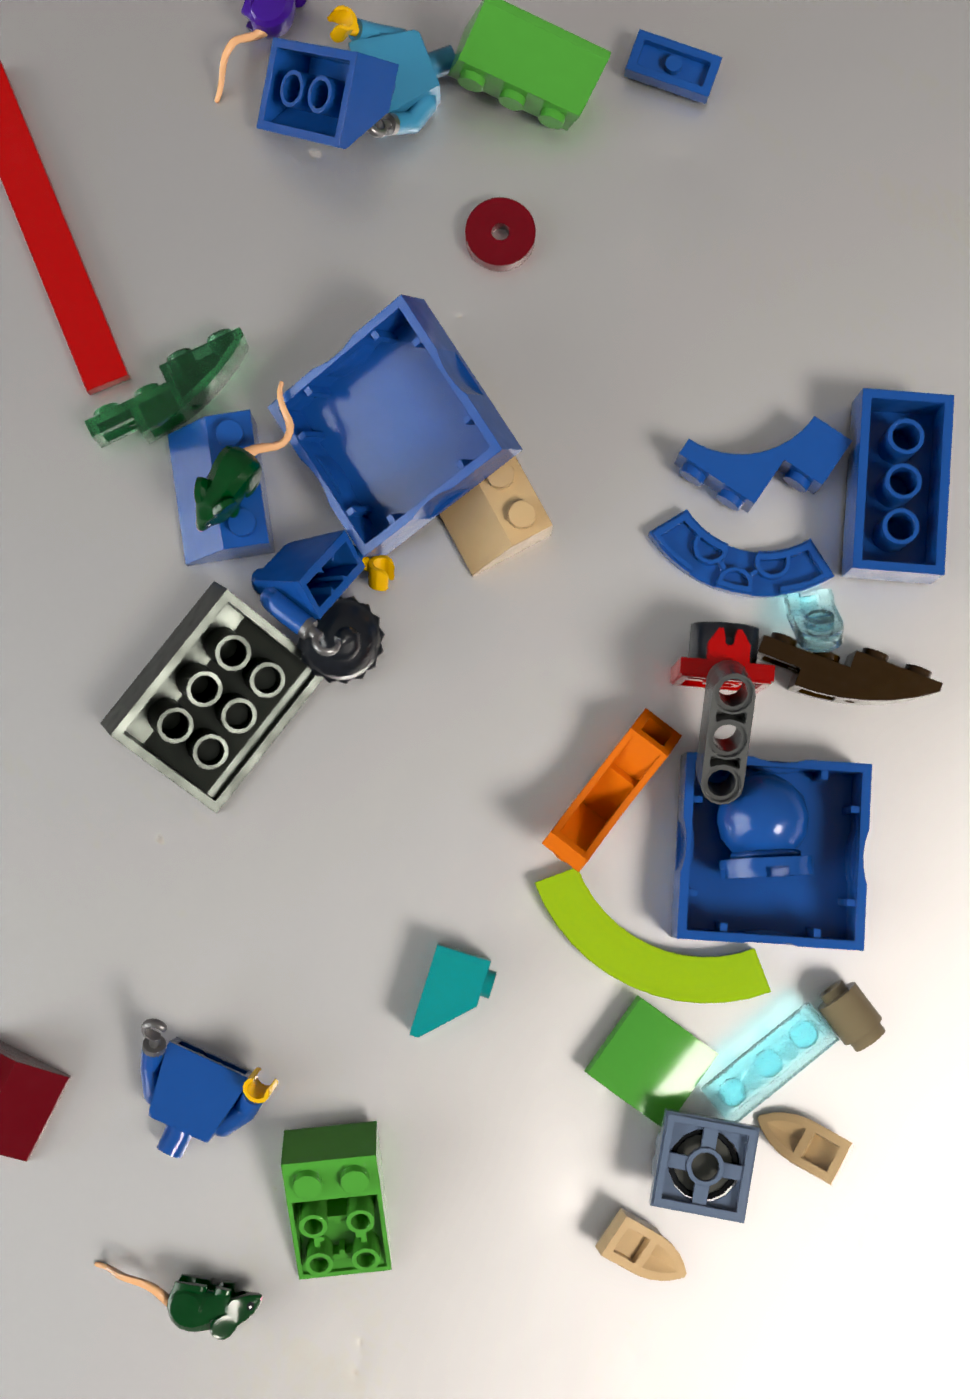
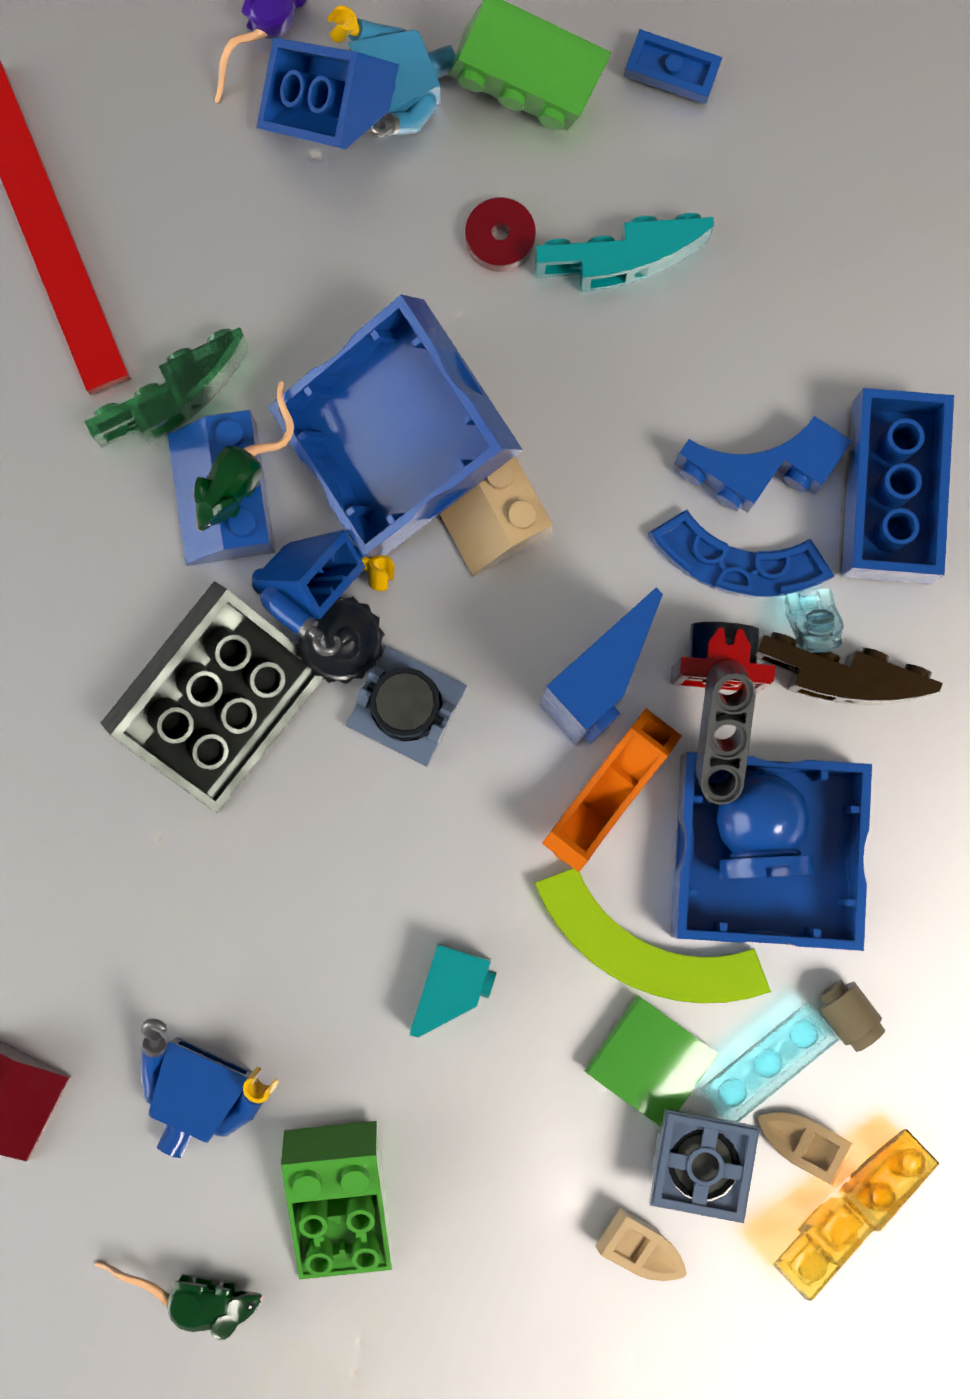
none -> piece [346,645,468,767]
none -> teal slope [535,213,714,292]
none -> blue slope [540,587,663,745]
none -> clear yellow slope [772,1129,940,1301]

